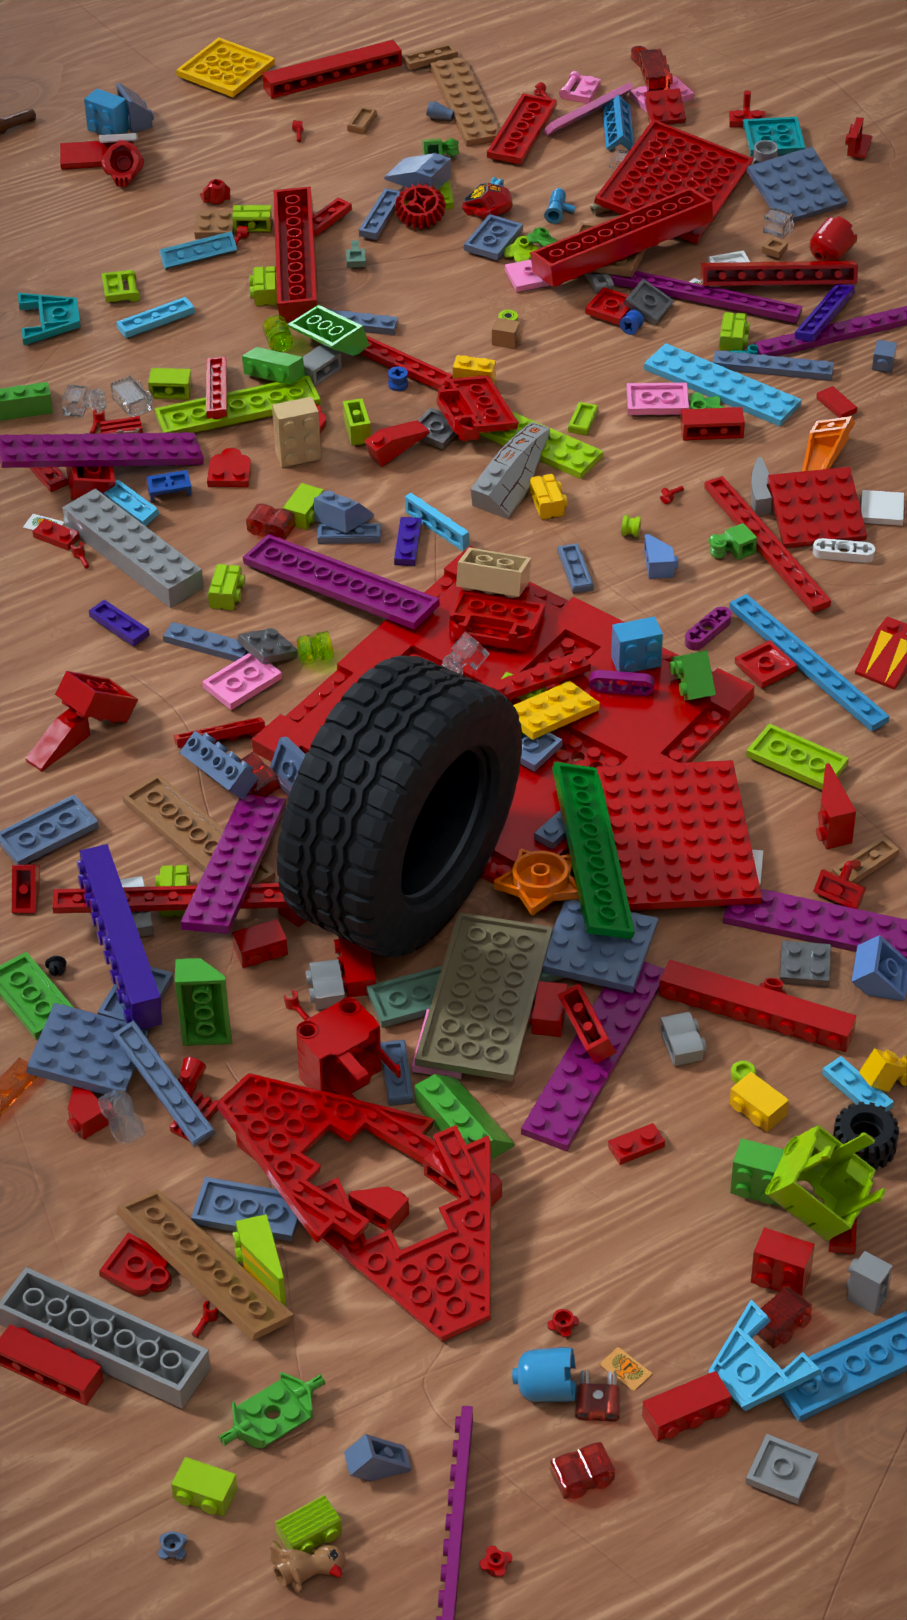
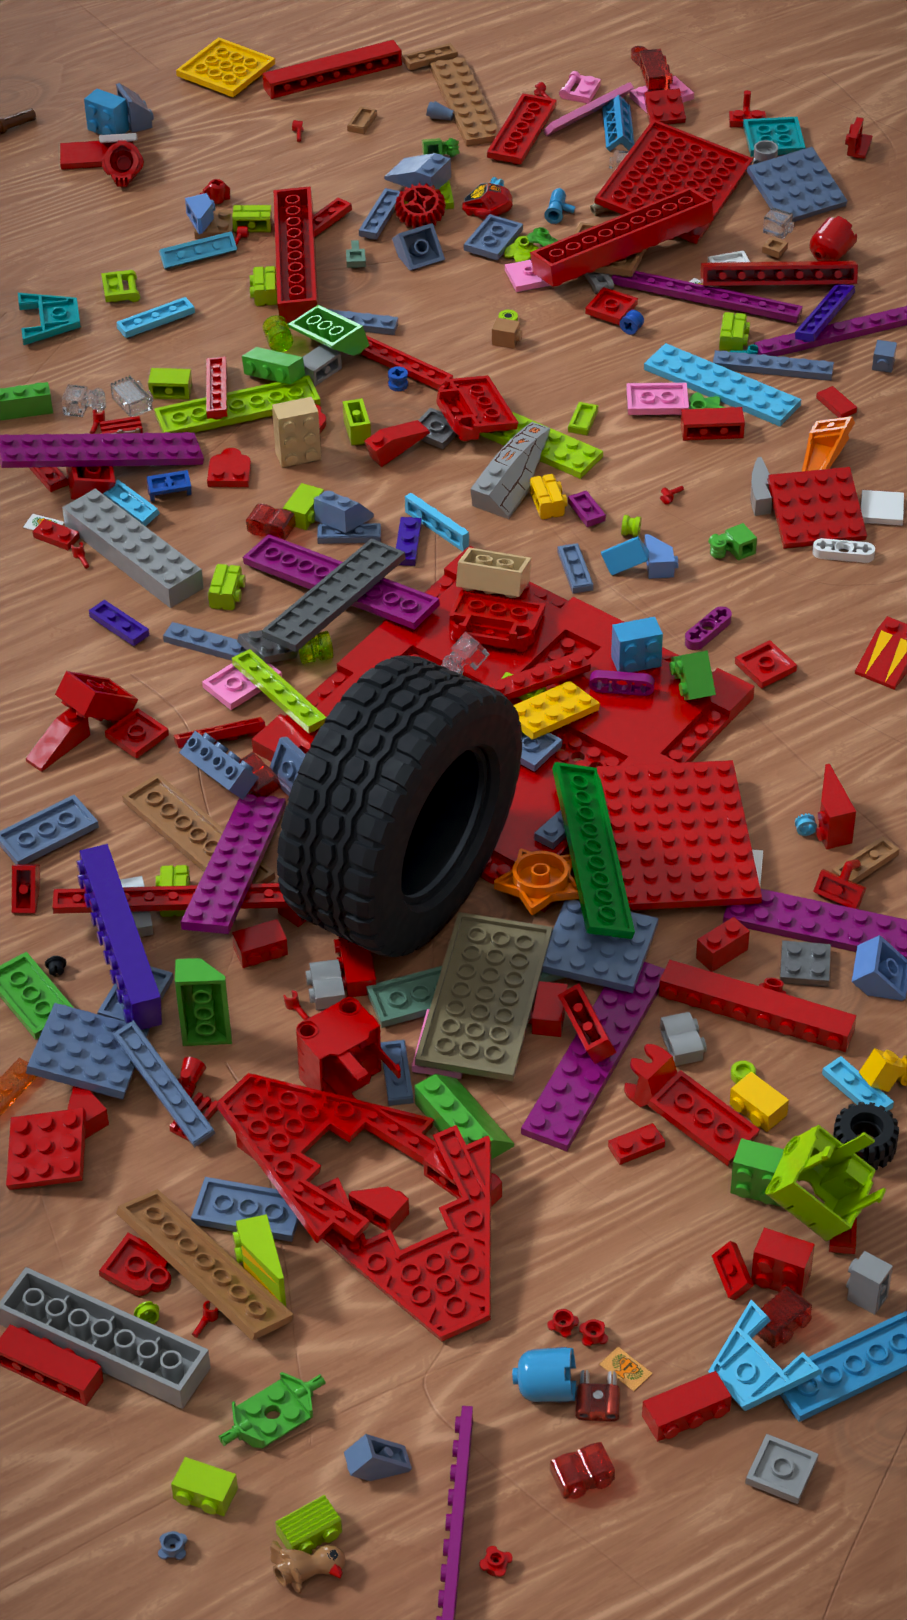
clear brick [98,1090,145,1143] -> none
yellow brick [452,355,496,383] -> none
flat silver tile [623,279,674,326] -> none
red plate [704,476,831,613] -> none
dark azure plate [729,594,889,732] -> none
lime plate [746,723,849,790] -> none
none -> red plate [6,1108,87,1190]
none -> red plate [105,708,169,759]
none -> lime plate [134,1301,160,1325]
none -> medium blue slope [185,193,216,234]
none -> lime plate [232,649,327,733]
none -> dark grey plate [262,538,406,652]
none -> sand blue slope [392,223,445,271]
none -> magenta plate [568,490,606,527]
none -> red plate [579,1319,608,1347]
none -> dark azure slope [601,536,649,575]
none -> red hinge [624,1044,760,1166]
none -> red brick [696,917,750,972]
none -> red plate [711,1241,754,1300]
none -> medium azure bush [795,813,817,836]

